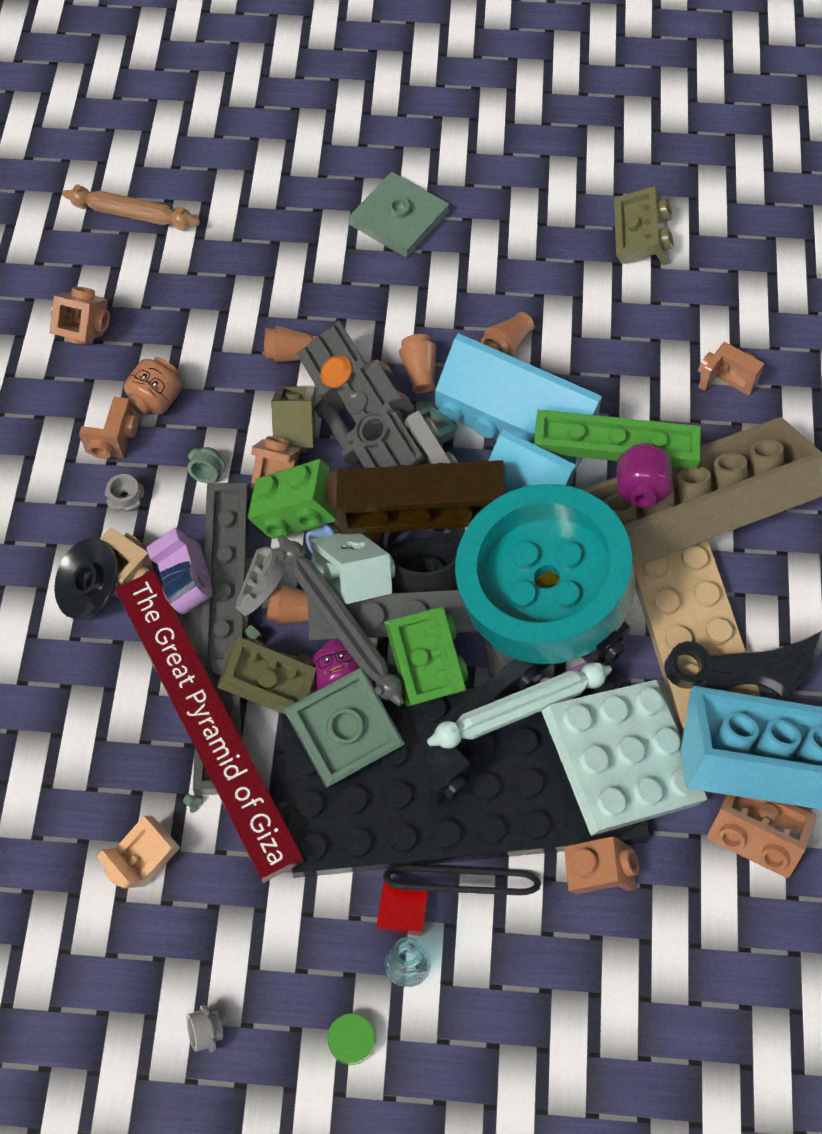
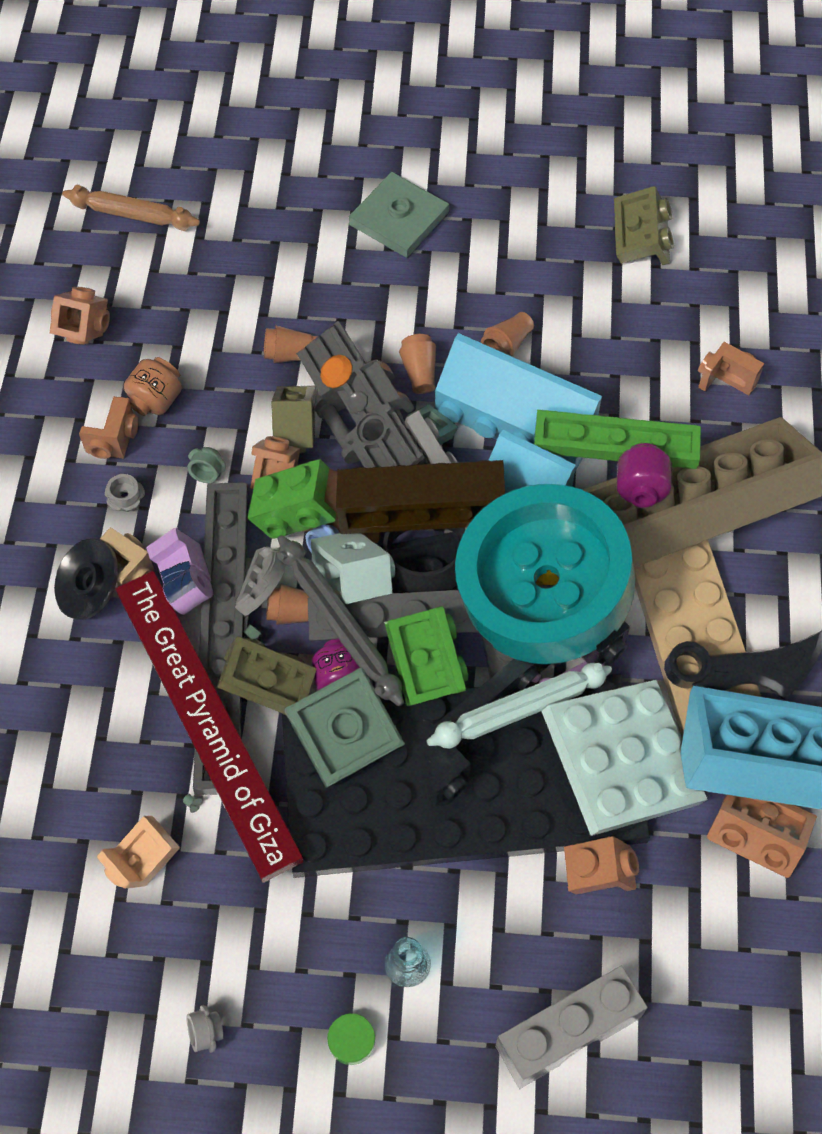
red tile [376,882,429,936] -> none
black piece [383,865,541,896] -> none
none -> light grey arch [495,965,647,1090]

